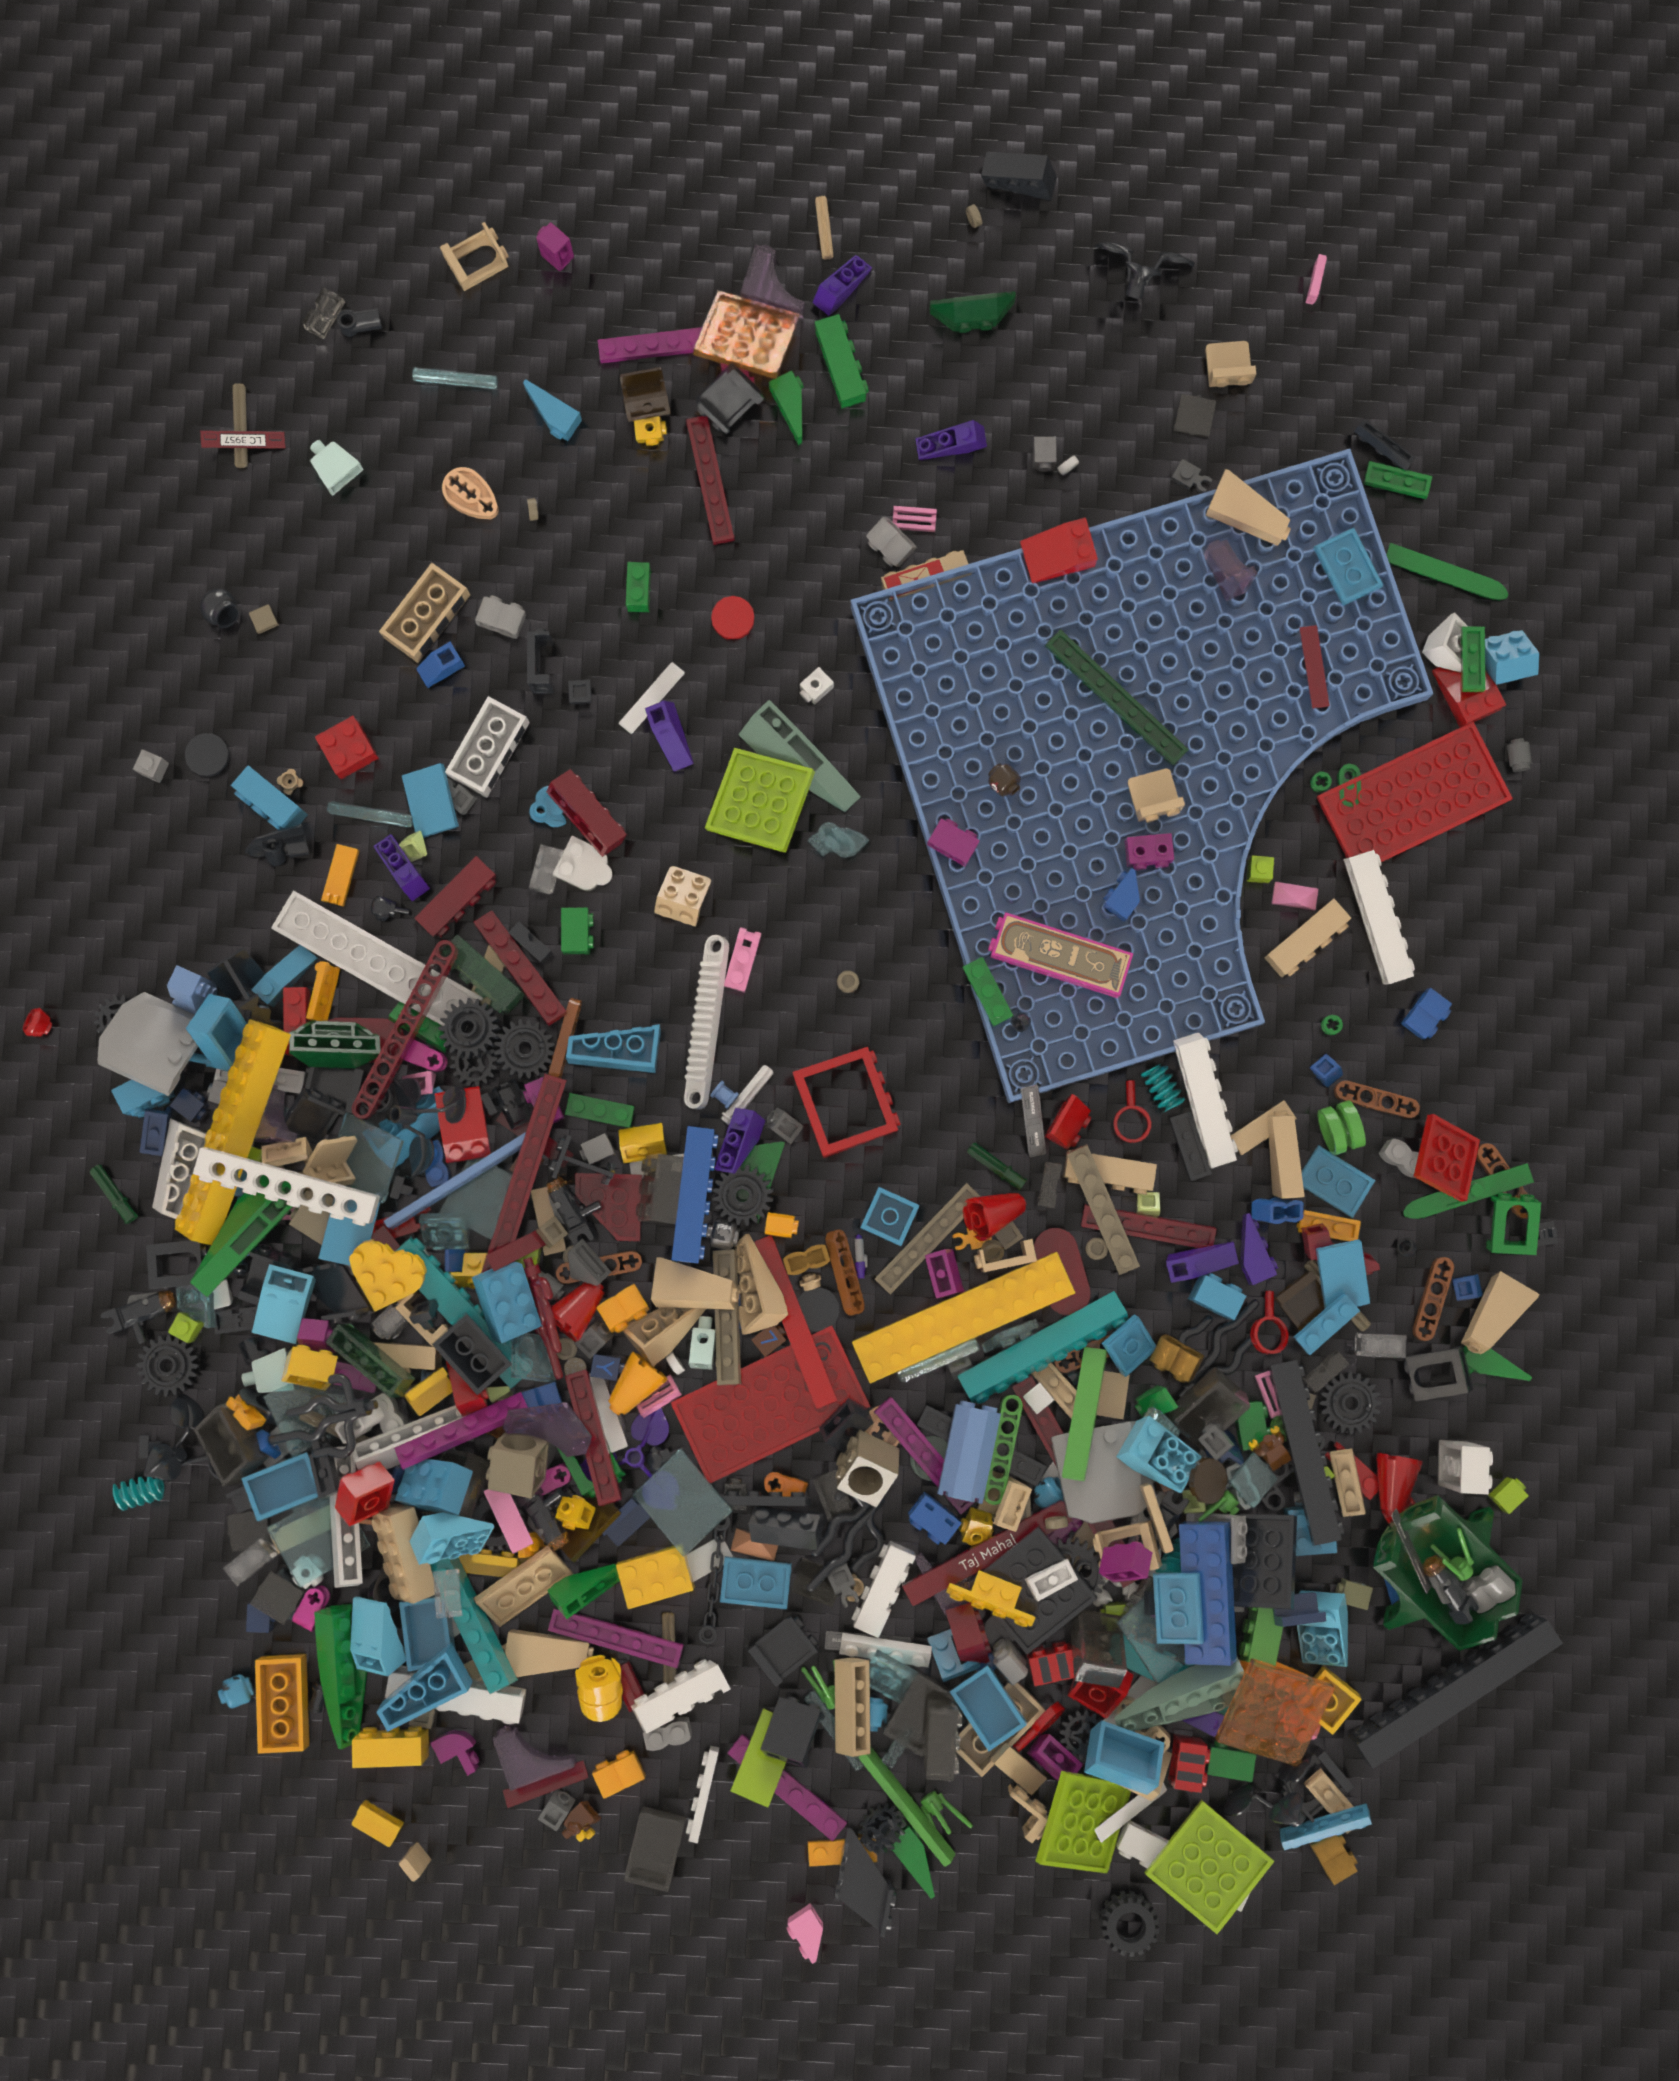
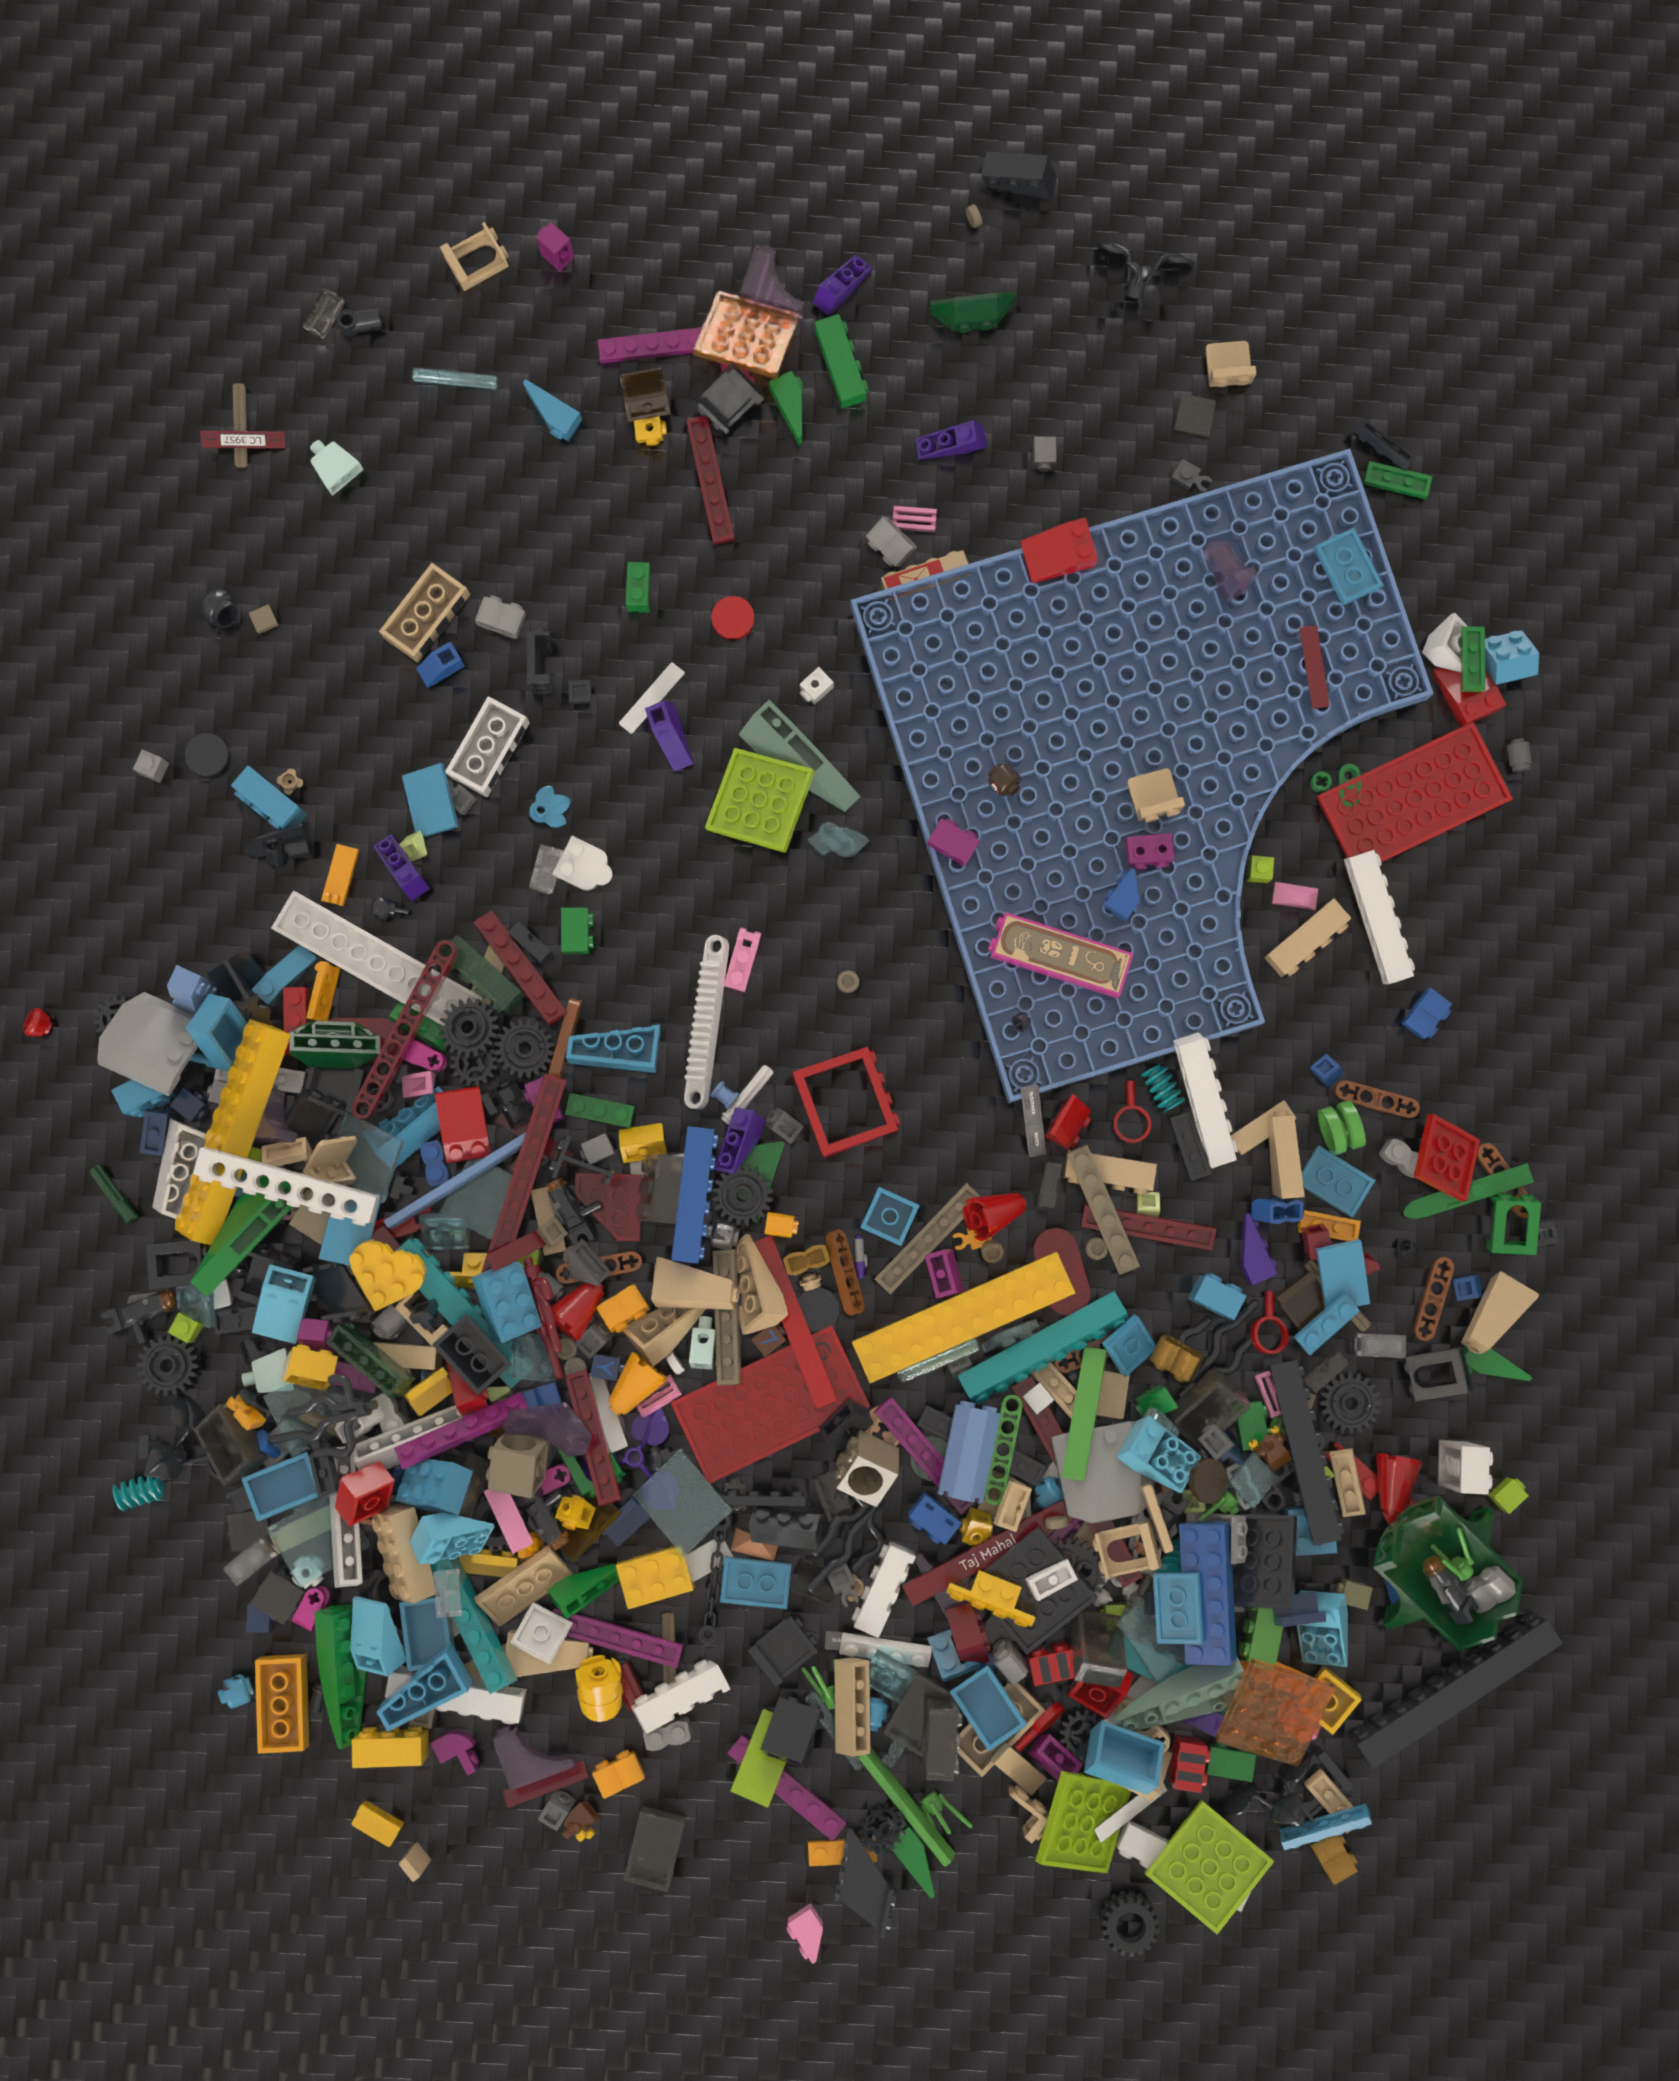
red brick [315,716,379,779] -> none
clear light blue axle [327,801,413,827] -> none
black plant [390,1078,466,1176] -> none
dark red brick [414,856,497,939] -> none
light nougat piece [442,467,499,519] -> none
blue slope [445,1249,465,1272] -> none
dark tan tile [527,498,538,521] -> none
dark red brick [546,769,627,857] -> none
tan bracket [654,866,711,927] -> none
white plate [686,1746,719,1843] -> none
orange piece [764,1472,808,1497] -> none
tan axle [815,196,833,260] -> none
green plate [962,957,1013,1027] -> none
dark green axle [967,1143,1027,1191] -> none
tan panel [974,1239,1037,1272] -> none
dark tan tile [995,1221,1024,1250] -> none
dark green tile [1045,629,1189,766] -> none
white tile [1057,455,1079,475] -> none
magenta brick [1099,1542,1153,1582] -> none
dark purple slope [1166,1241,1239,1283] -> none
tan slope [1206,469,1291,546] -> none
bright pink tile [1306,254,1327,305] -> none
green bush [1321,1015,1343,1035] -> none
green piece [1386,543,1508,600] -> none
flat silver sticker [1391,1508,1431,1593] -> none
none -> white tile [510,1602,573,1665]

